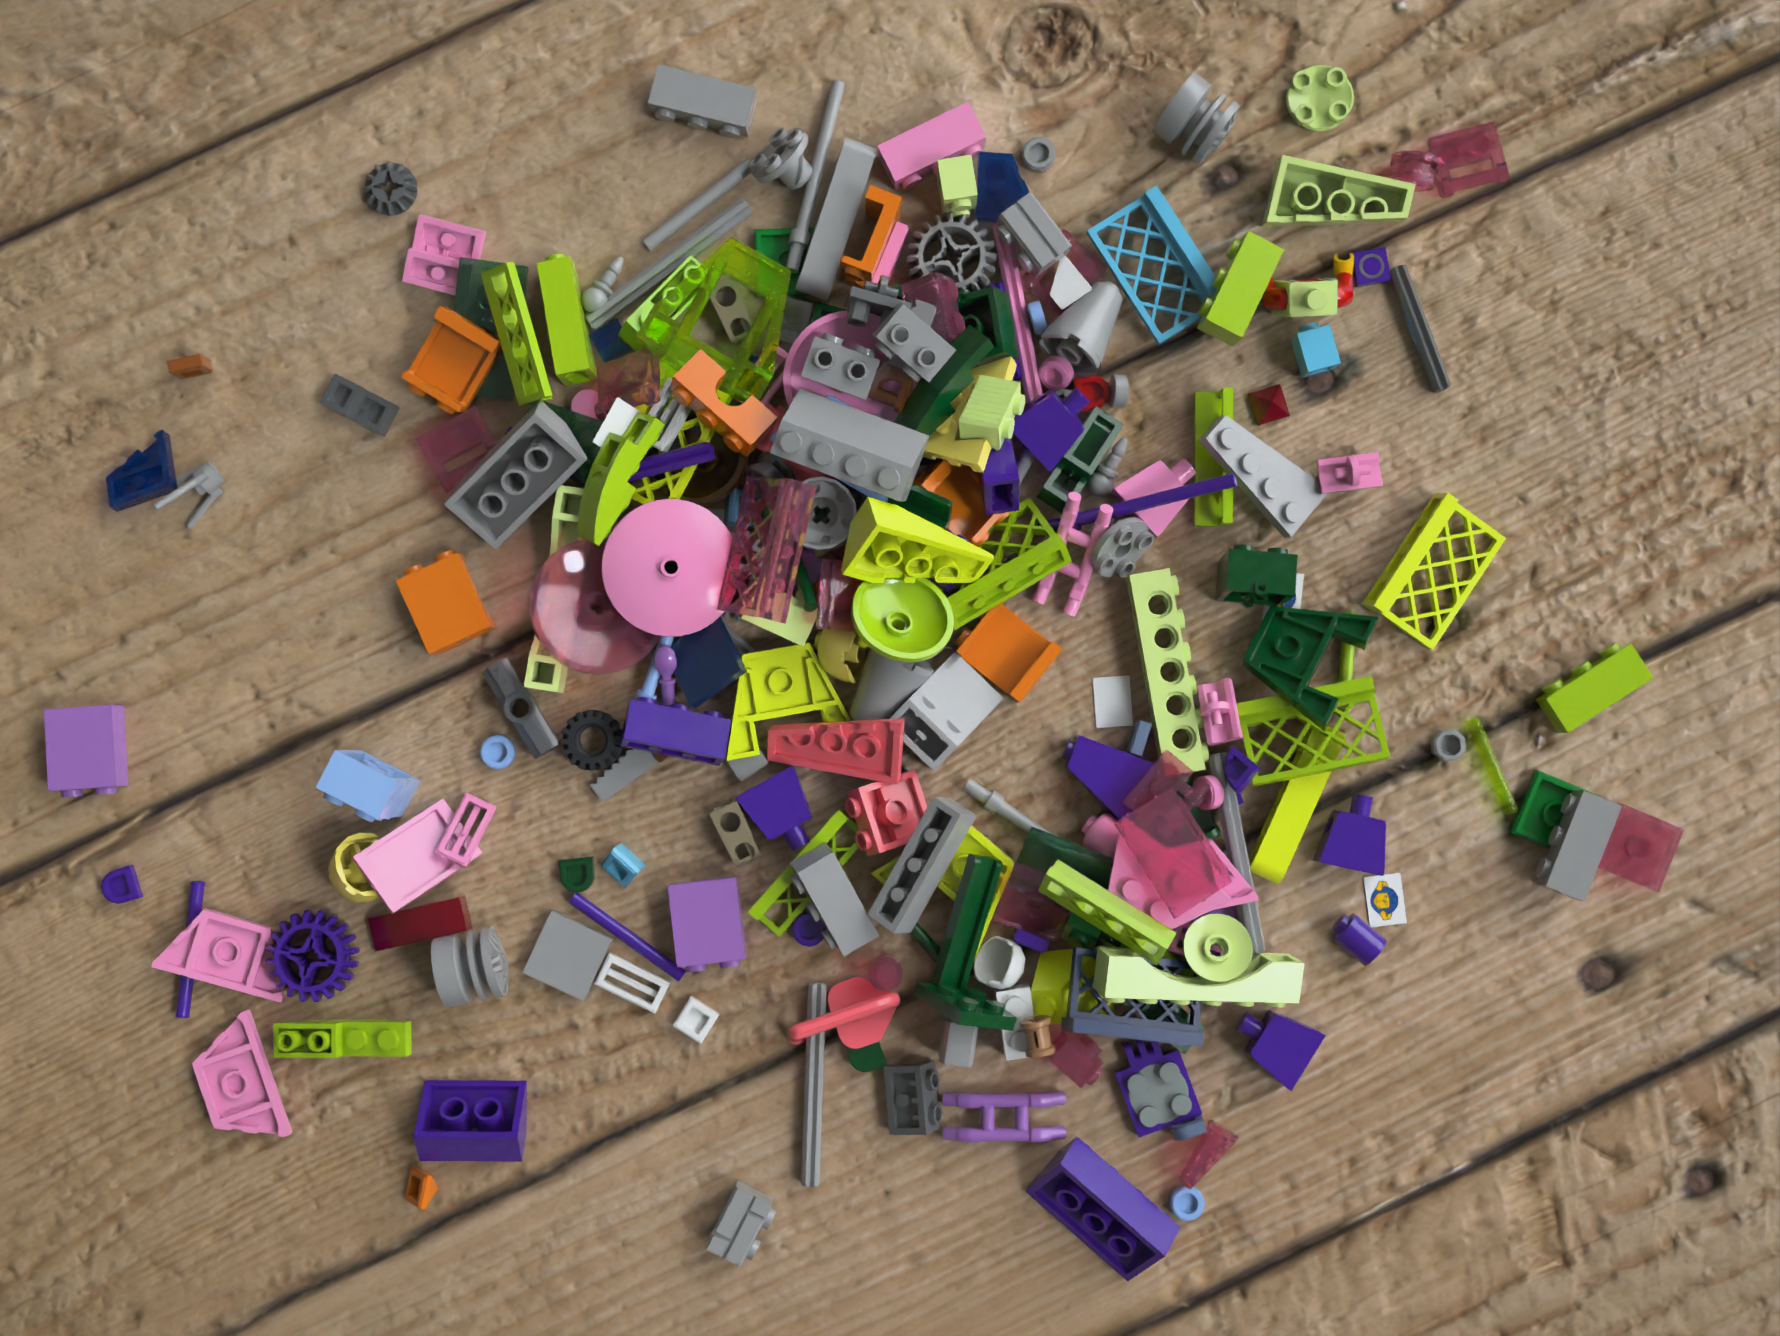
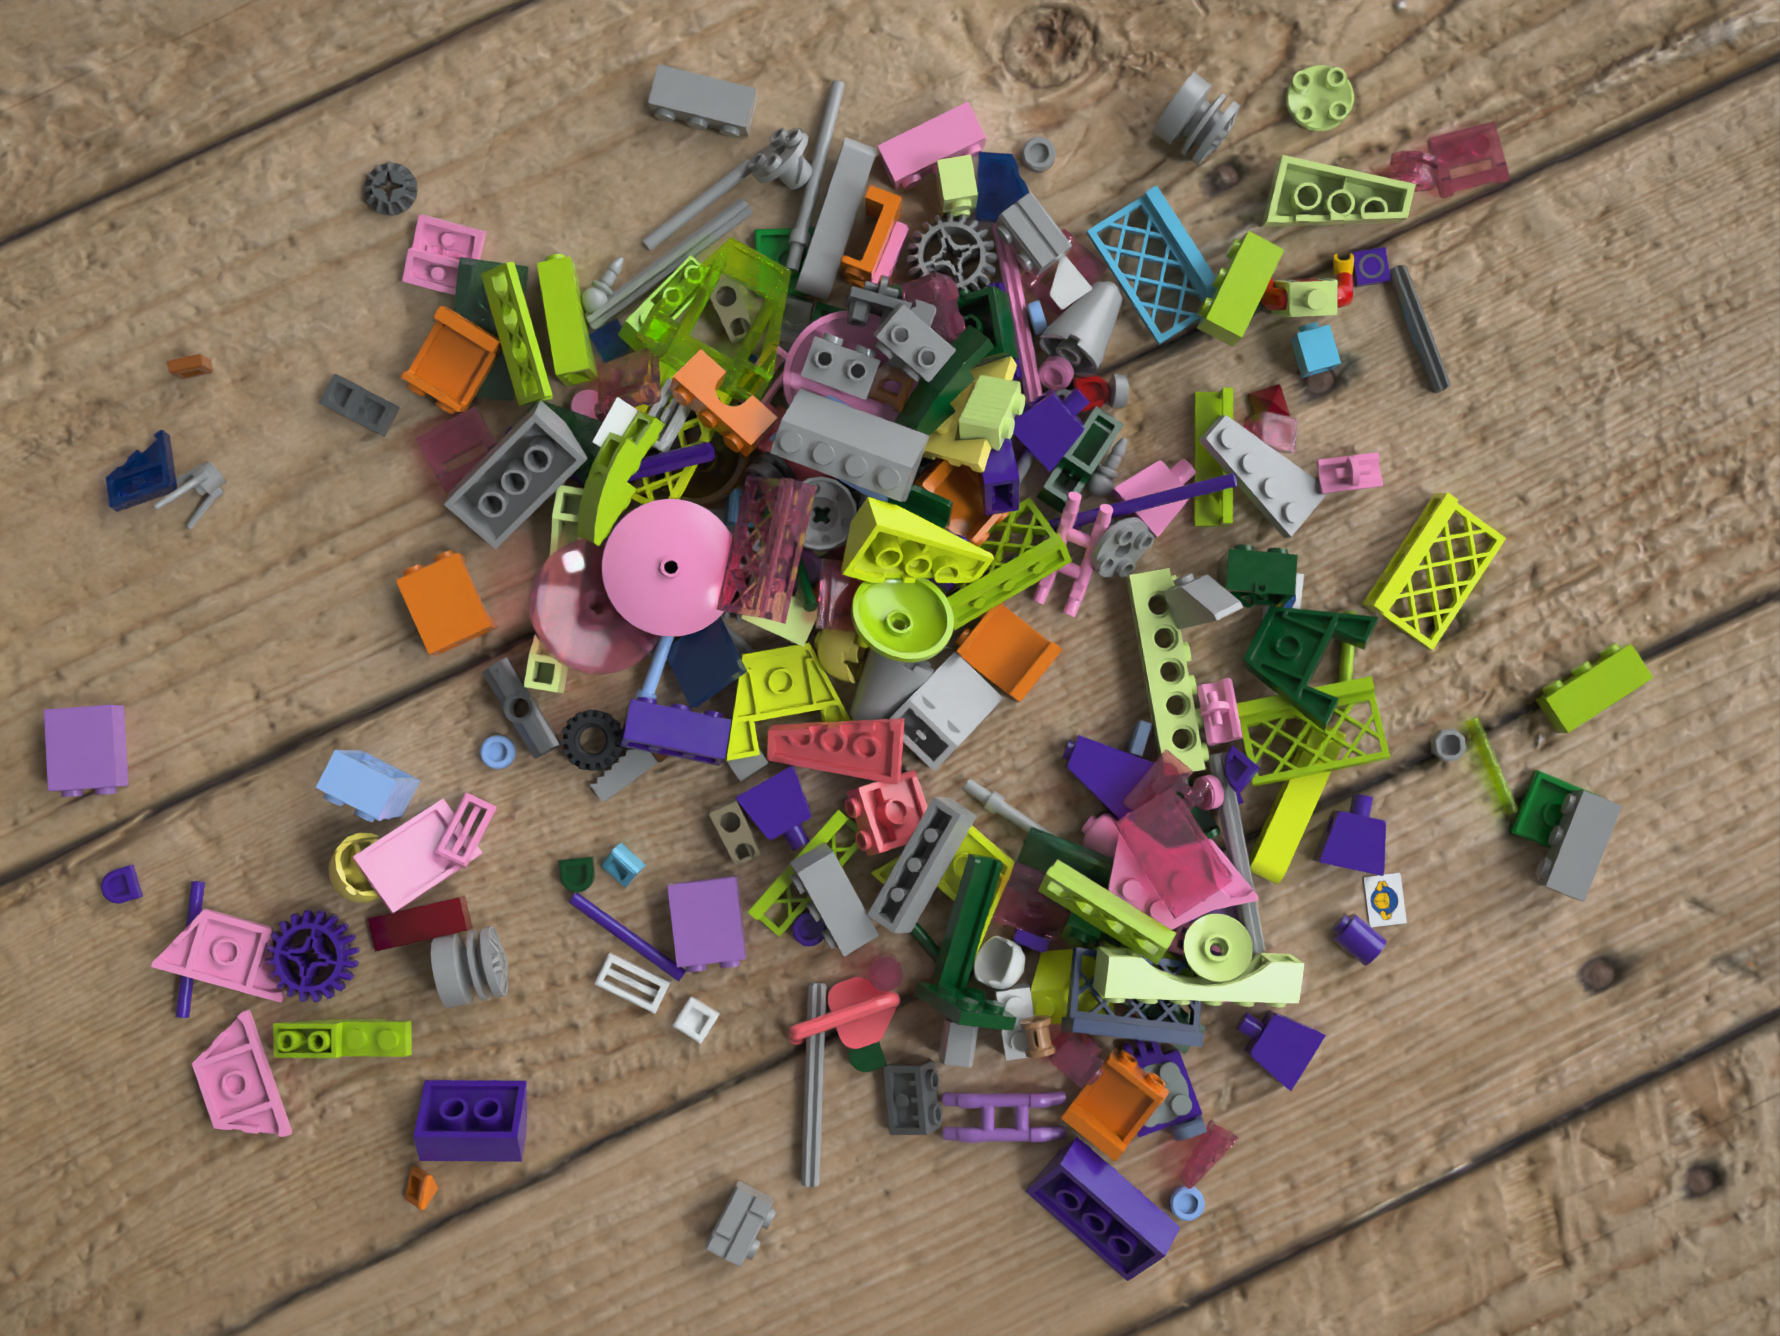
light grey tile [522,910,614,1001] -> none
medium lavender piece [654,645,677,707] -> none
white sticker [1093,675,1133,728] -> none
clear pink plate [1598,803,1684,892] -> none
none -> orange panel [1061,1048,1170,1162]
none -> light grey slope [1163,573,1243,629]
none -> clear pink bracket [1243,412,1298,454]

